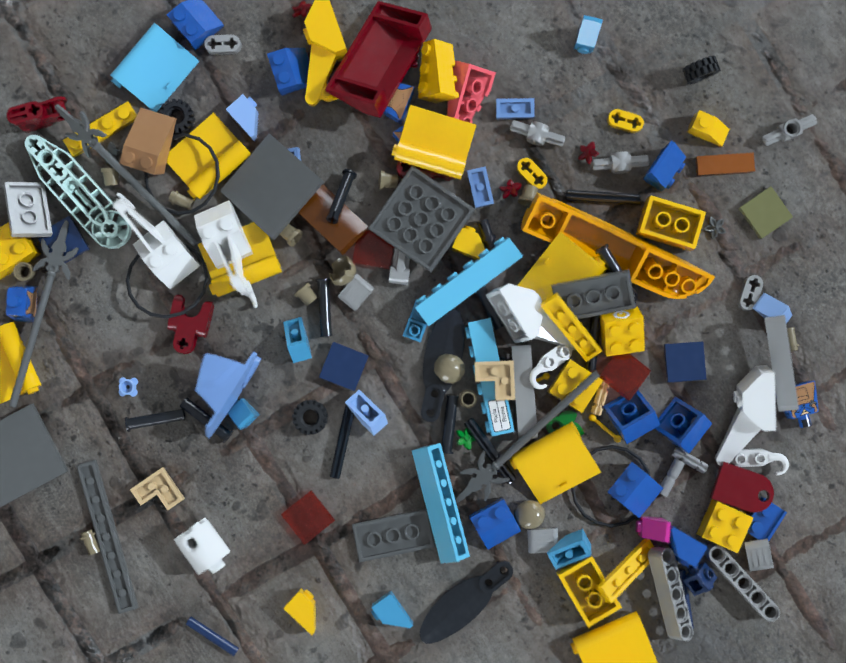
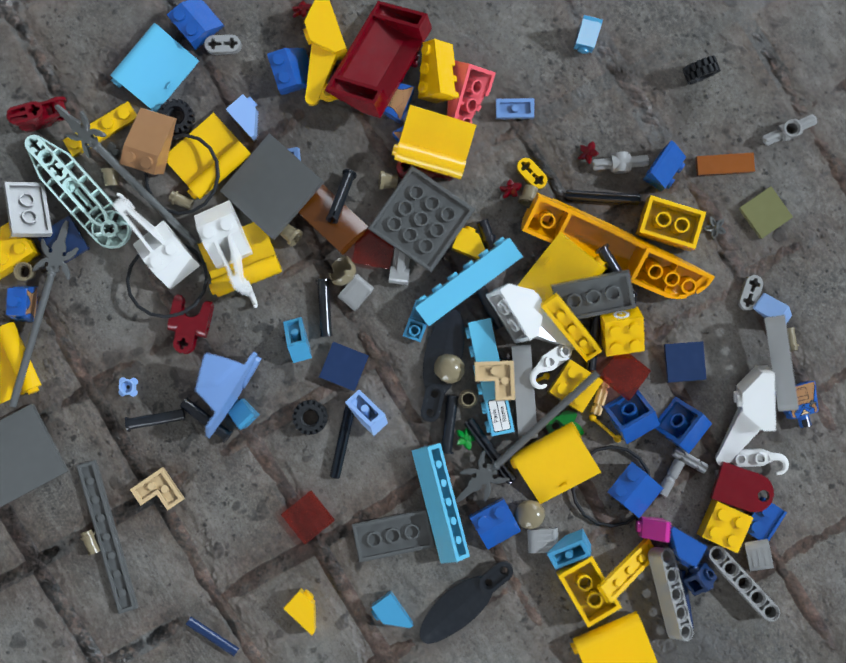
white cylinder [174,518,231,575] -> none
dark tan piece [294,283,317,306] -> none
medium blue plate [467,166,494,209] -> none
light grey axle [510,120,565,147] -> none
yellow beam [607,109,644,133] -> none
yellow slope [687,110,730,147] -> none

